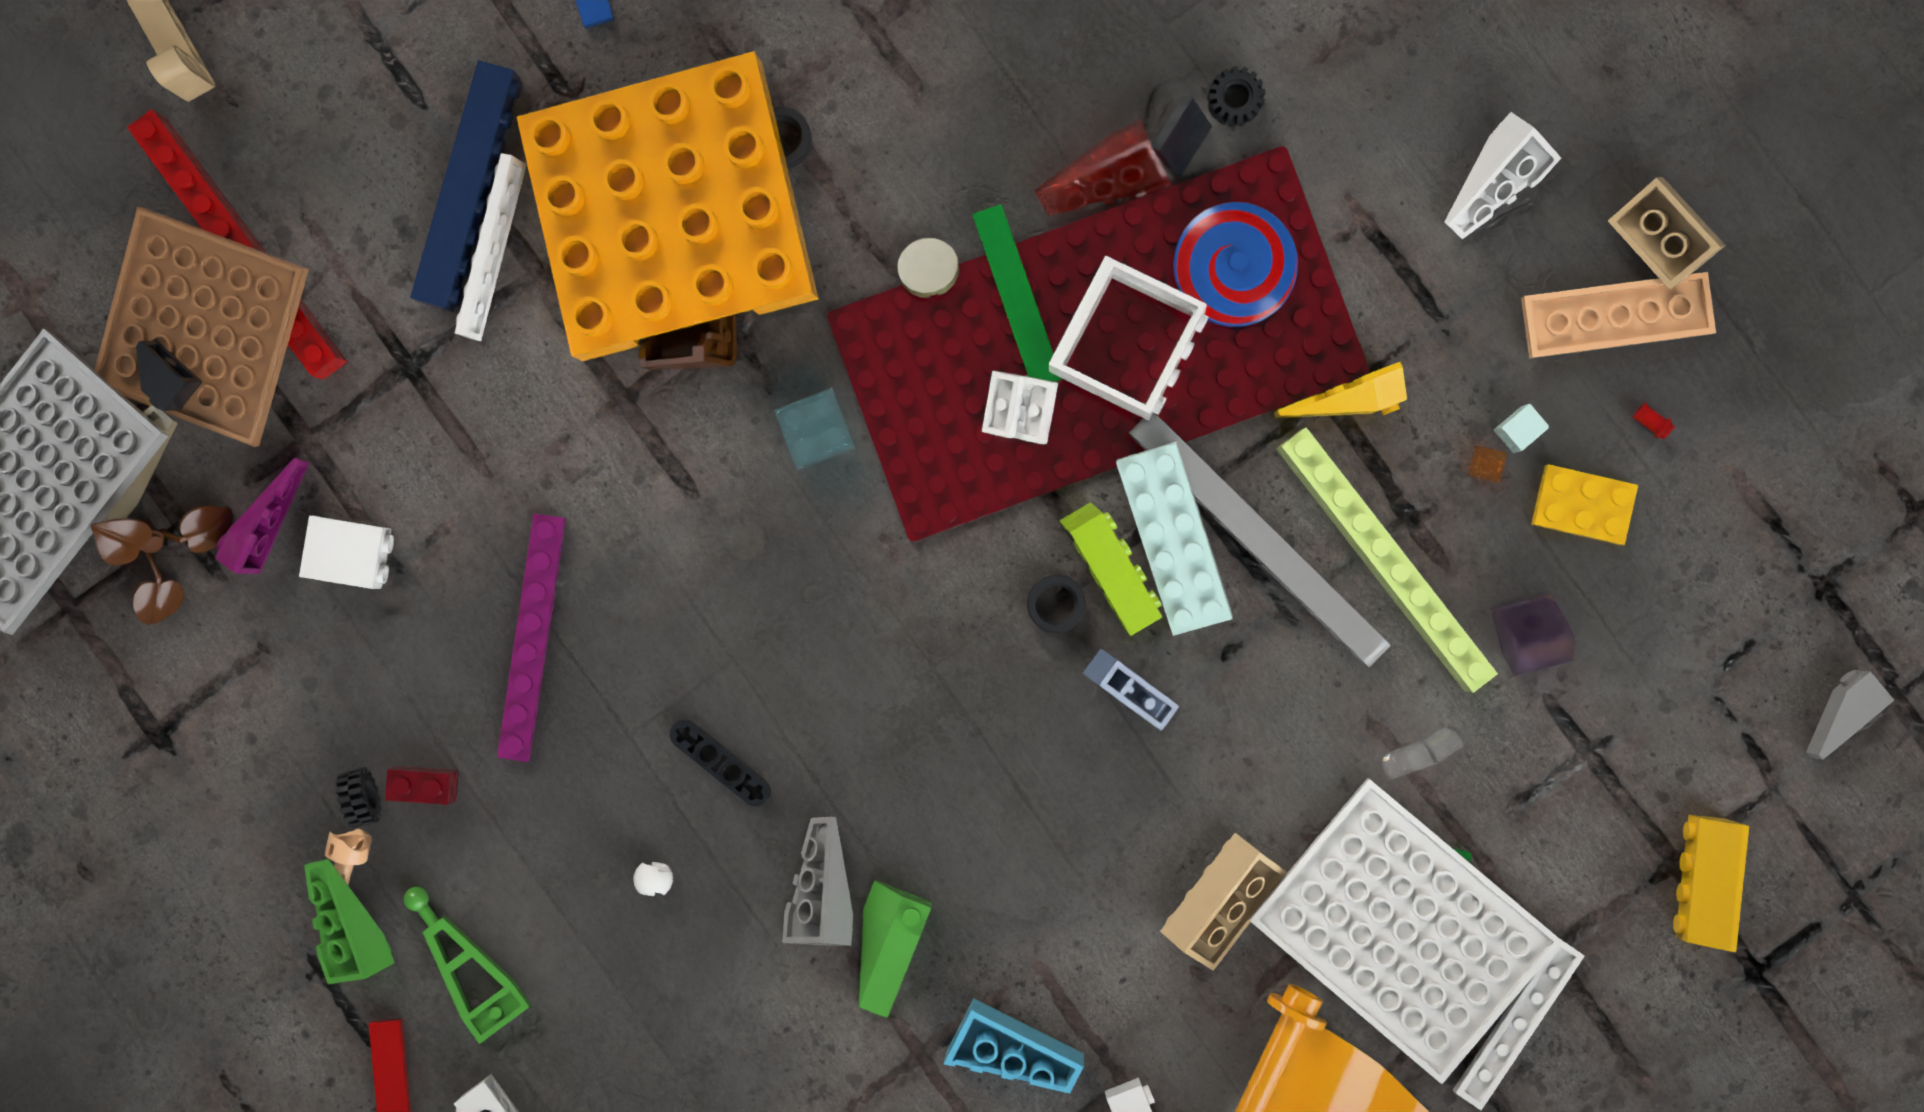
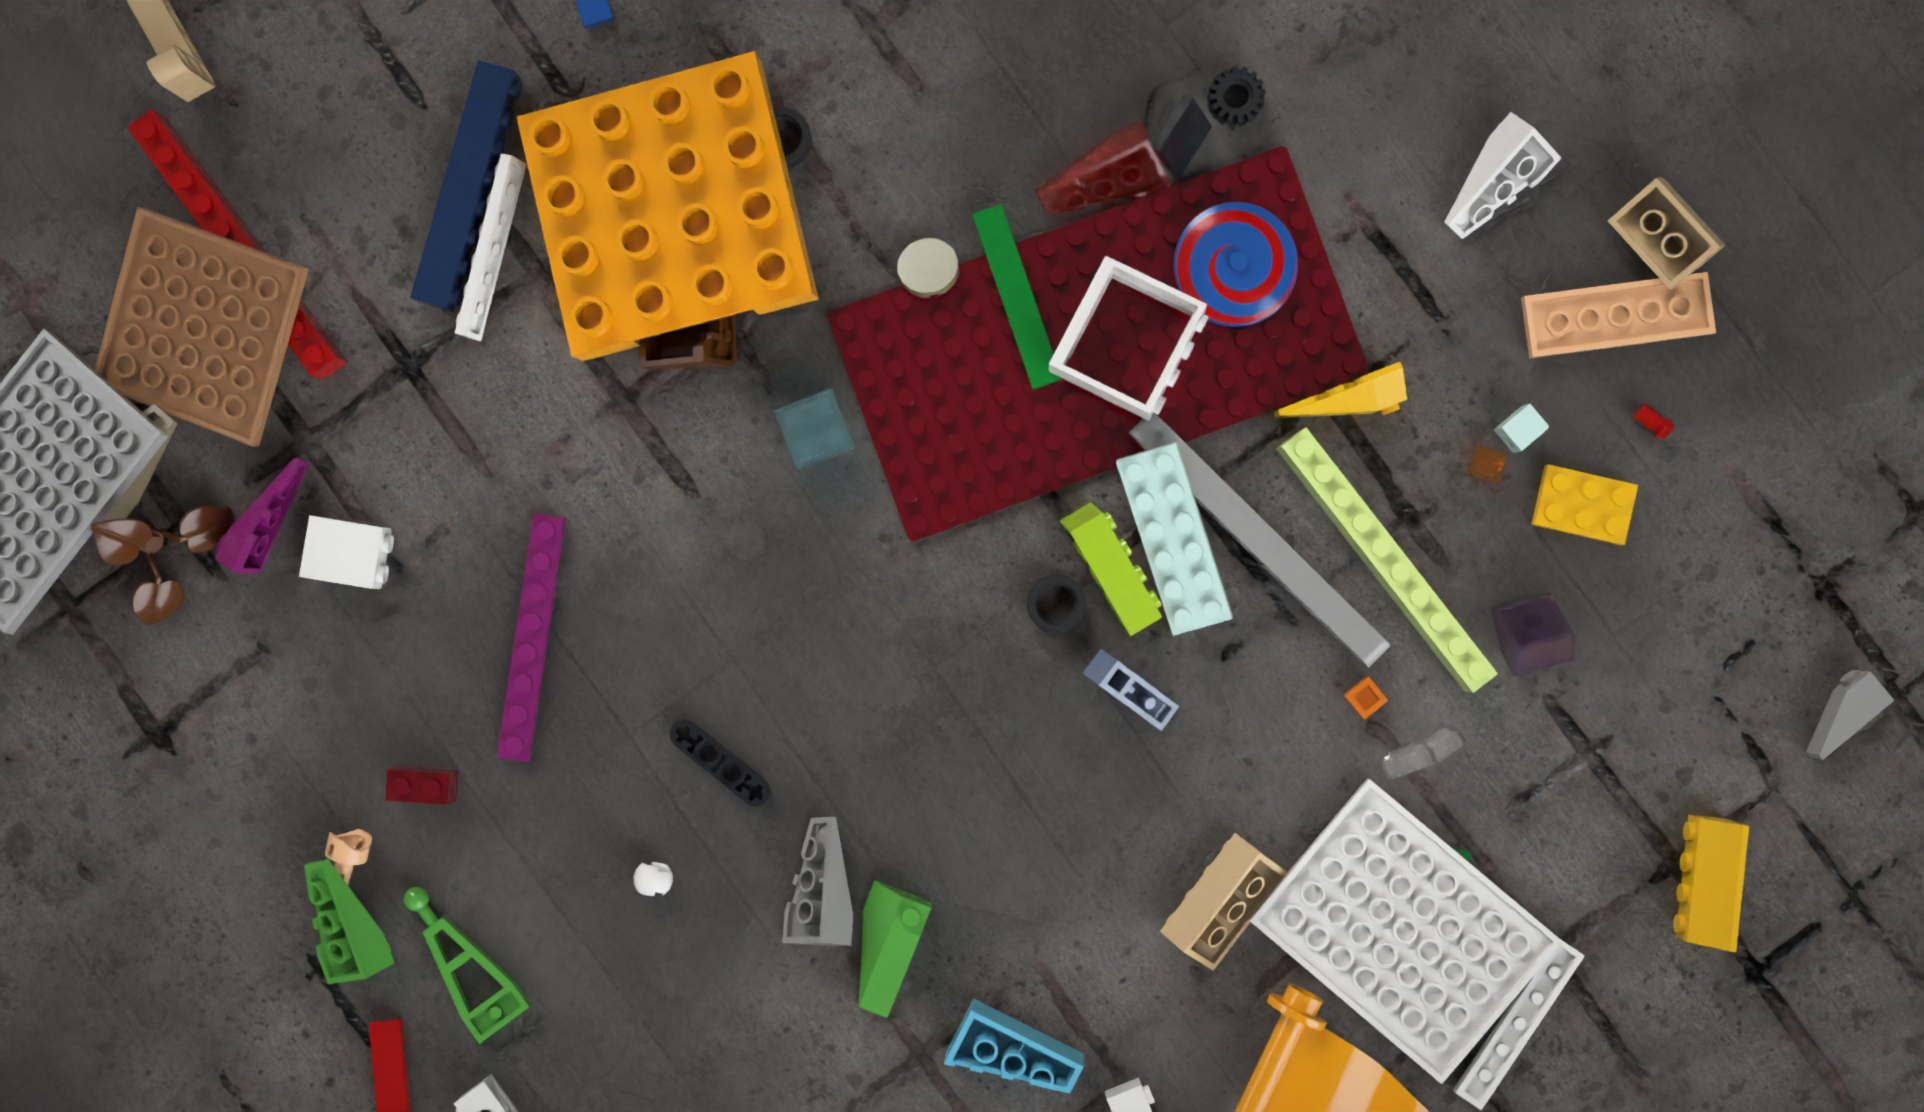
black slope [136,340,202,411] -> none
black tyre [335,767,381,828] -> none
white slope [982,371,1058,444] -> none
none -> orange plate [1343,676,1388,720]

